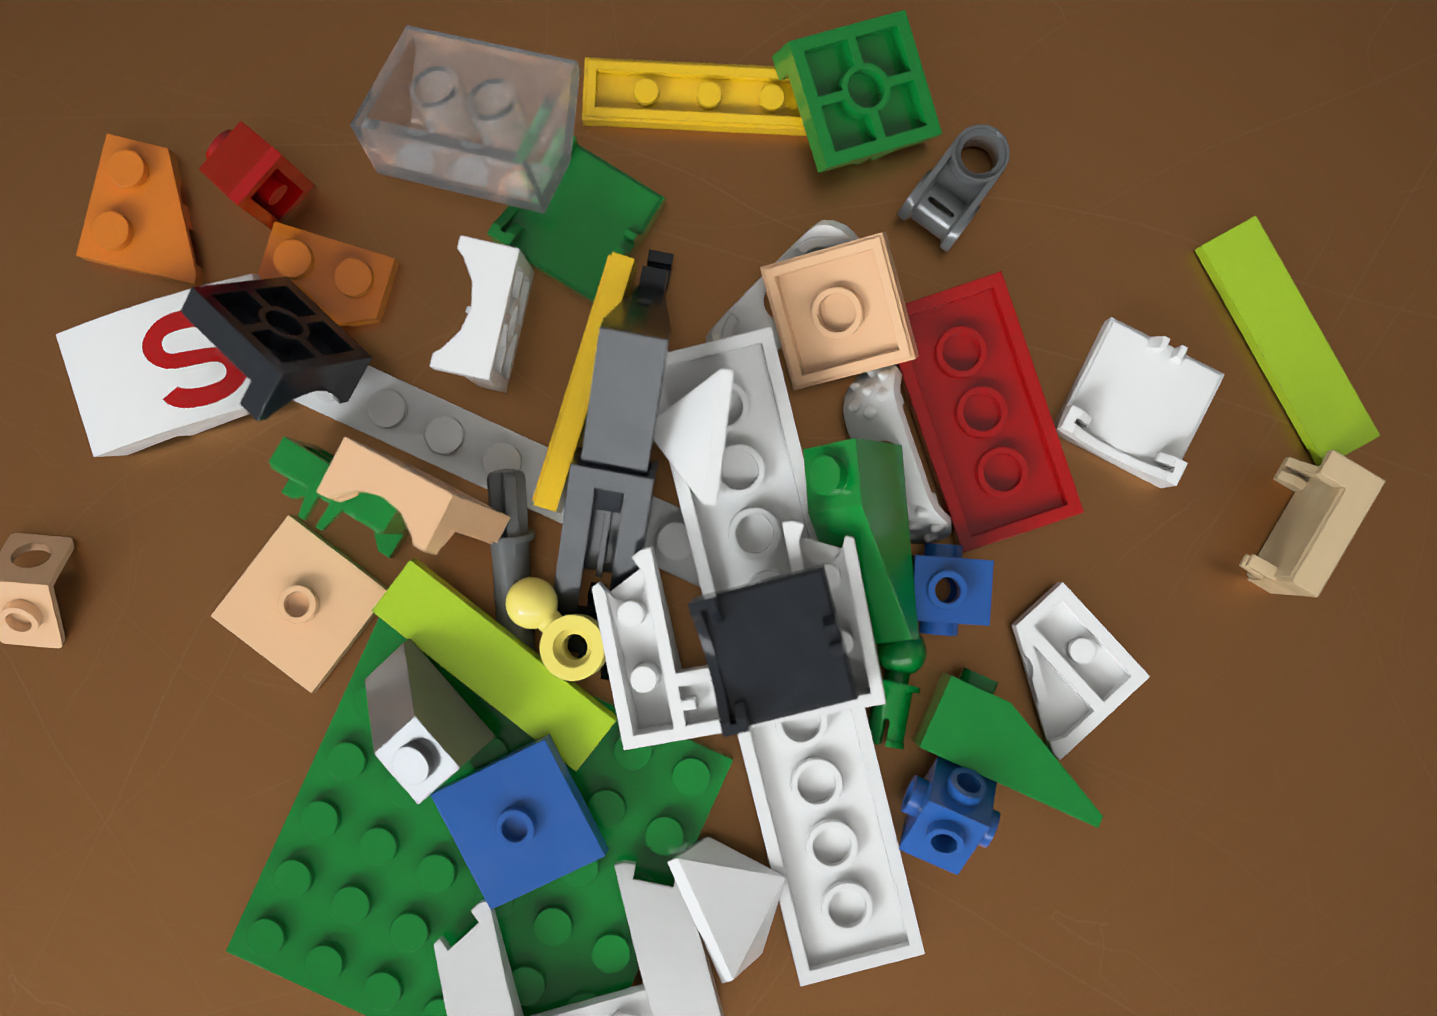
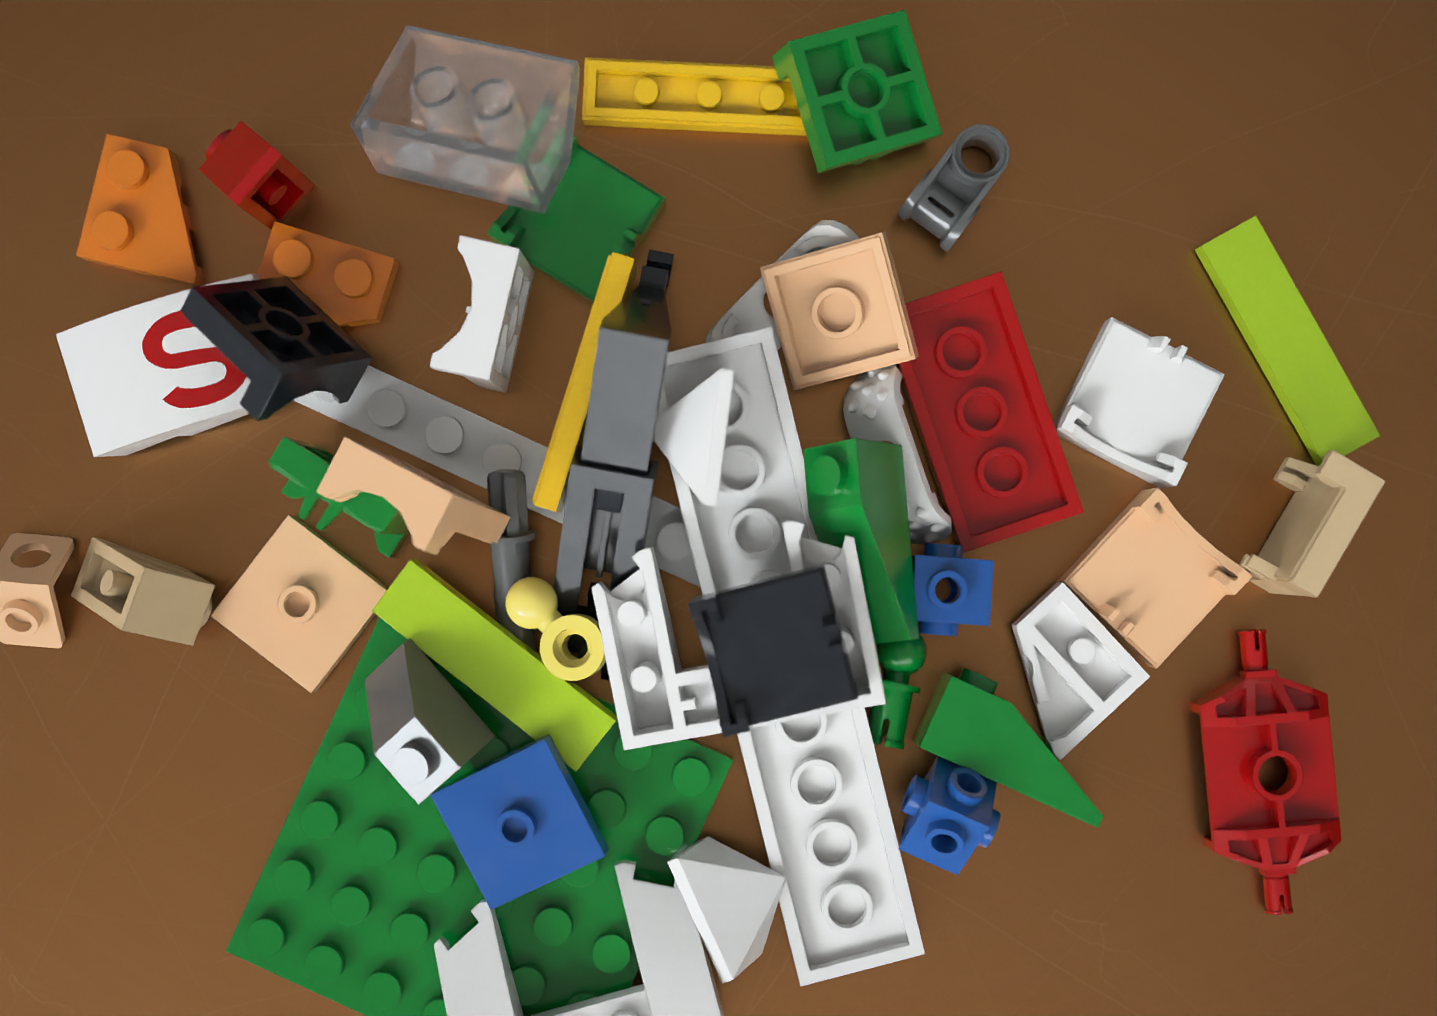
none -> tan slope [71,537,215,646]
none -> light nougat piece [1058,488,1252,669]
none -> red plate [1191,629,1342,915]

